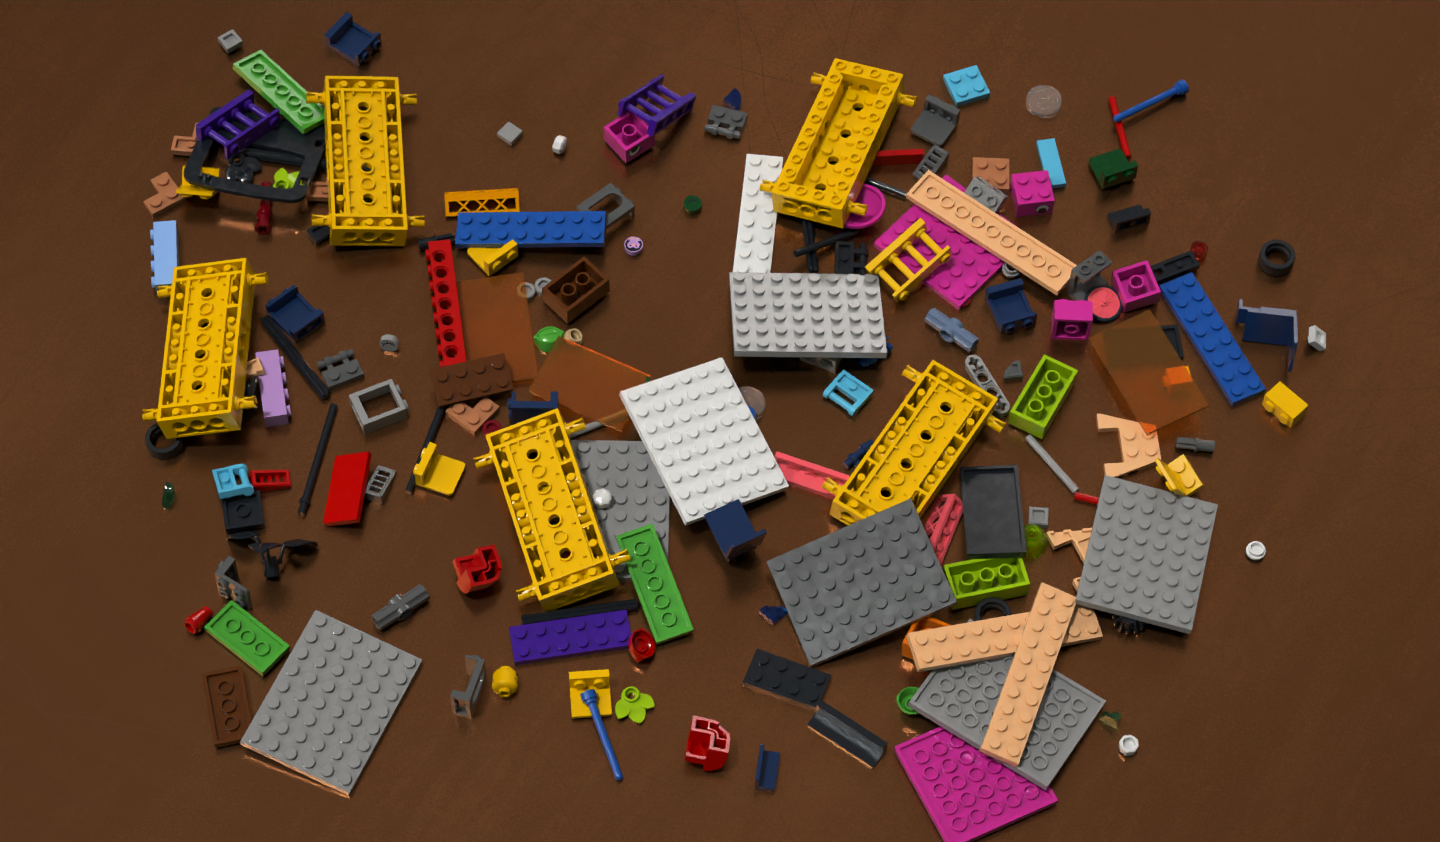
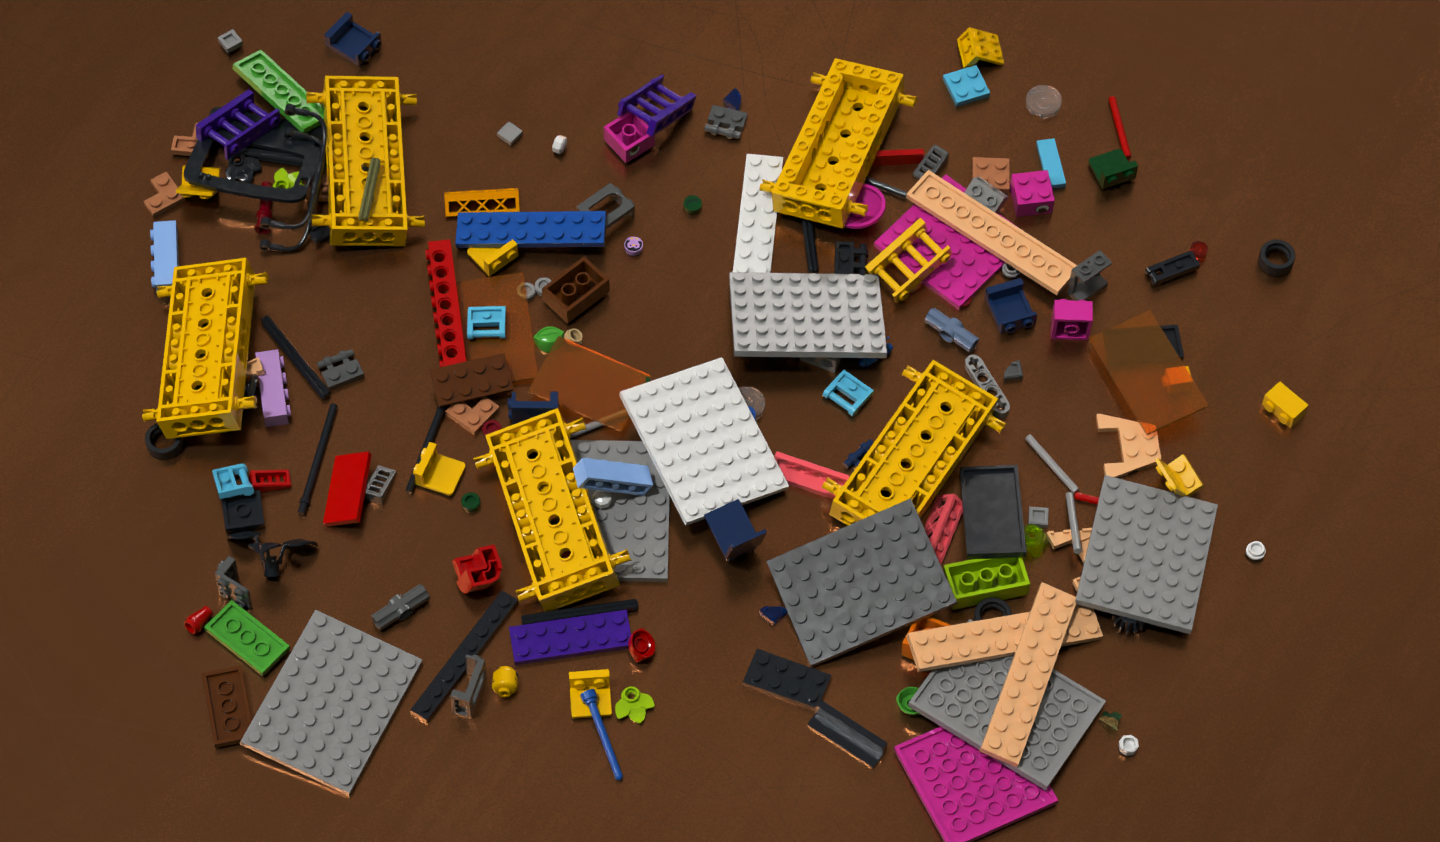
clear green tile [162,482,175,509] -> none
dark blue panel [266,284,325,344] -> none
light grey window [349,379,409,435] -> none
light grey tile [379,334,399,351] -> none
black axle [417,233,455,251] -> none
bright green plate [616,523,694,645] -> none
red brick [684,715,731,771] -> none
dark blue panel [755,744,780,793] -> none
black bar [793,229,859,257] -> none
dark grey bracket [911,94,960,147] -> none
lime brick [1008,354,1078,439] -> none
coral wheel [1084,285,1122,322] -> none
black panel [1107,205,1151,233] -> none
dark pink brick [1111,260,1161,313] -> none
blue piece [1113,79,1189,122] -> none
blue plate [1159,272,1266,406] -> none
dark grey axle [1176,437,1215,453] -> none
dark blue piece [1236,299,1298,372] -> none
white plate [1308,325,1326,351] -> none
none -> black bar [259,104,327,252]
none -> olive axle [358,158,381,222]
none -> black plate [410,590,518,723]
none -> dark green tile [461,492,481,513]
none -> medium azure plate [467,306,506,340]
none -> light blue brick [573,458,653,496]
none -> yellow bracket [957,27,1004,68]
none -> light grey bar [1066,492,1082,554]

